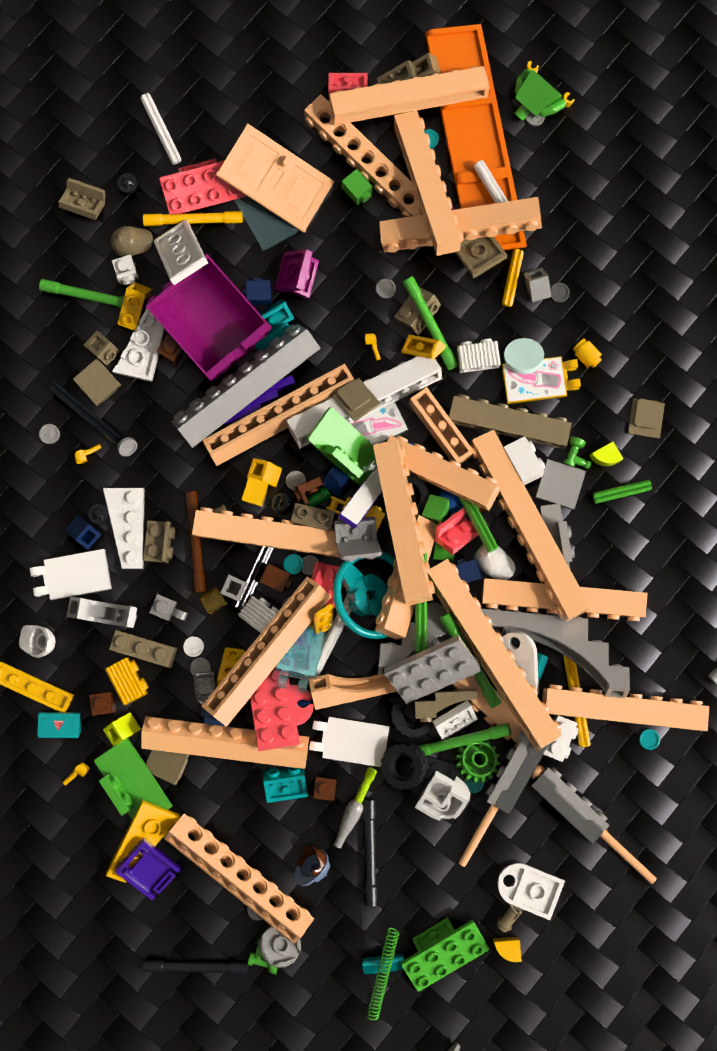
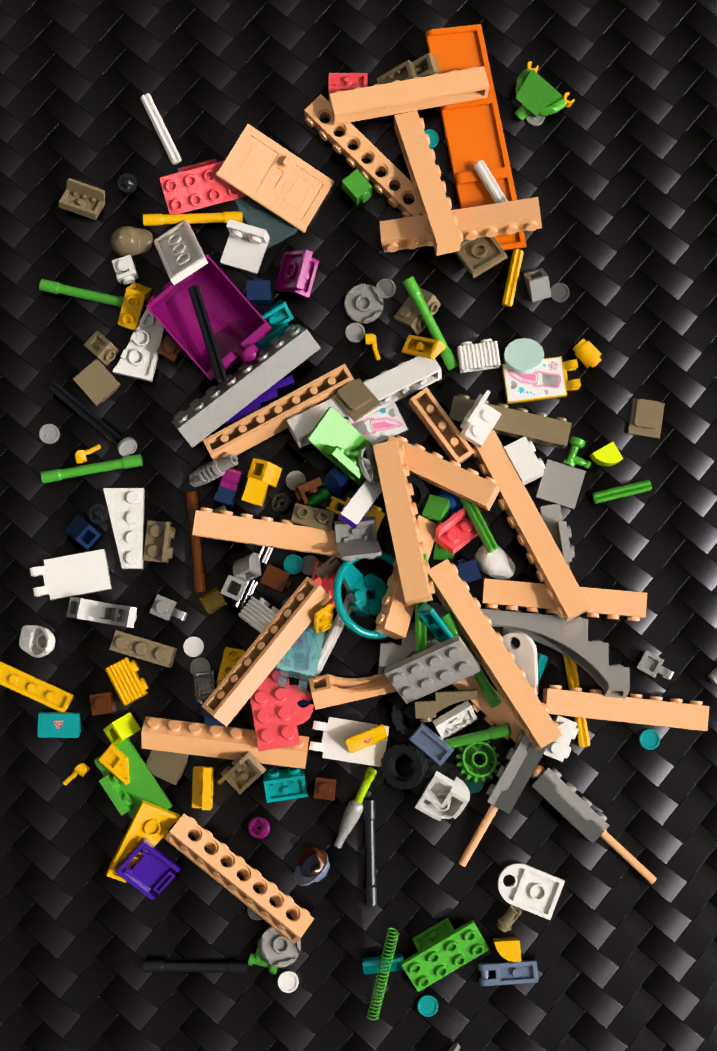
none -> bright green piece [41,454,143,484]
none -> yellow tile [98,744,130,785]
none -> black axle [188,285,227,383]
none -> light grey hinge [189,453,238,487]
none -> yellow bracket [192,766,214,810]
none -> leg [213,468,243,507]
none -> dark tan bracket [218,751,266,794]
none -> white bracket [220,219,270,274]
none -> light grey brick [233,553,262,582]
none -> magenta tile [239,344,259,363]
none -> magenta tile [248,817,270,839]
none -> white piece [278,971,299,993]
none -> dark tan pin [314,555,341,580]
none -> light grey tile [344,284,384,324]
none -> light grey piece [345,323,365,343]
none -> yellow slope [345,724,388,753]
none -> light grey wheel [358,447,380,484]
none -> sand blue tile [409,722,454,766]
none -> teal slope [416,602,454,642]
none -> teal piece [417,995,438,1017]
none -> white bracket [460,390,502,448]
none -> sand blue plate [478,959,538,986]
none -> light grey plate [636,650,674,680]

